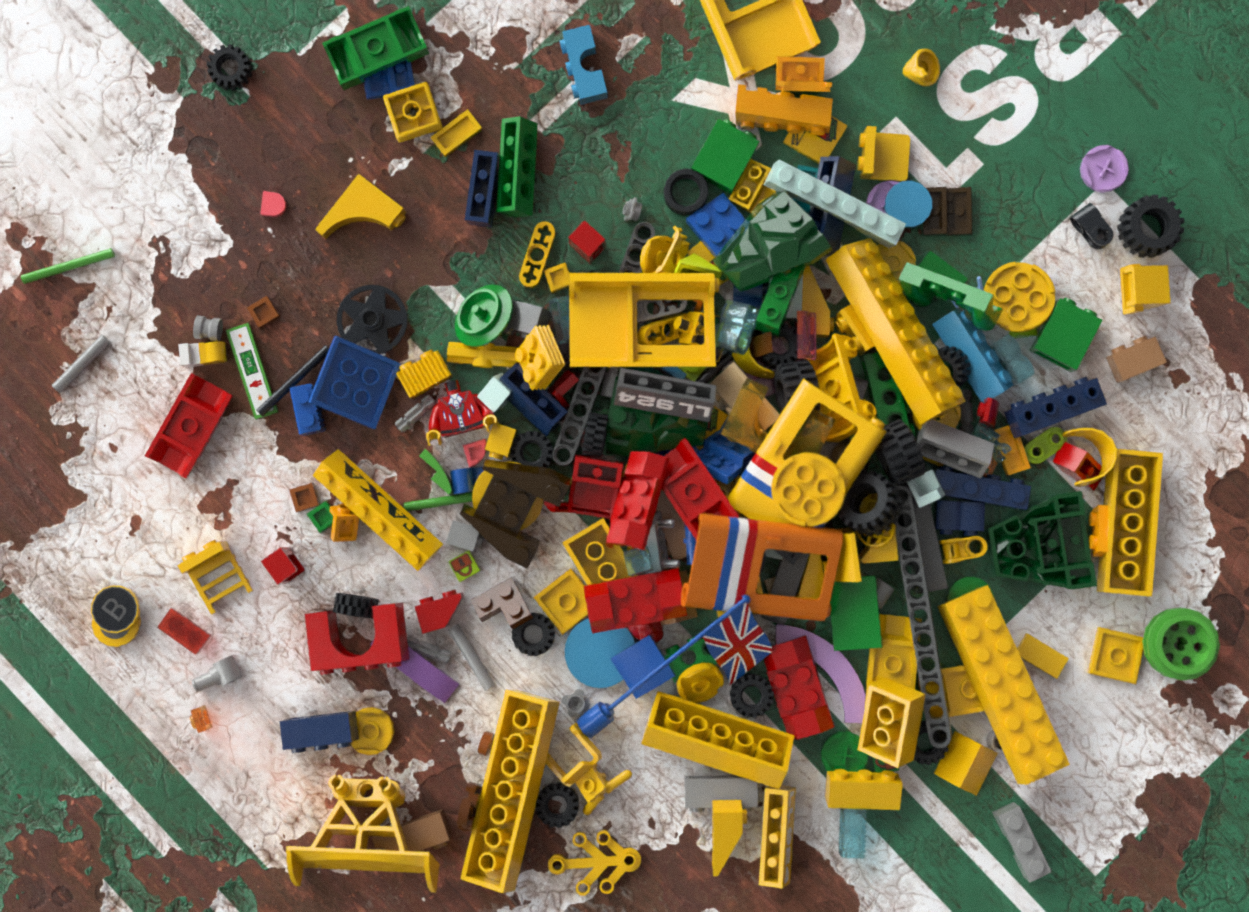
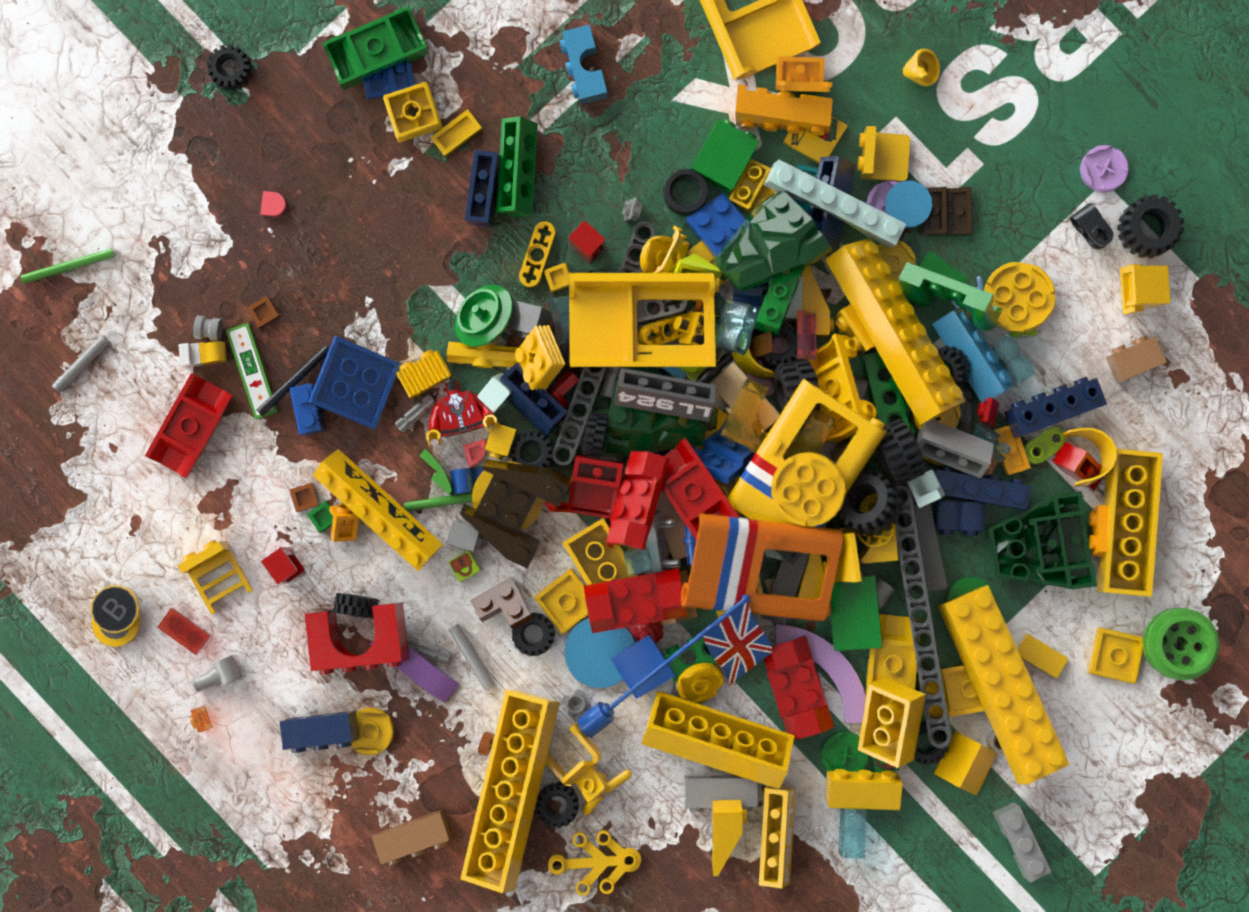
yellow piece [286,775,440,892] -> none
yellow arch [315,174,406,239] -> none
black wheel [337,285,408,354] -> none
red slope [414,589,464,634] -> none
reddish brown plate [457,782,483,832] -> none
black tyre [730,673,774,718] -> none
yellow piece [939,536,987,564] -> none
green brick [1029,298,1103,373] -> none

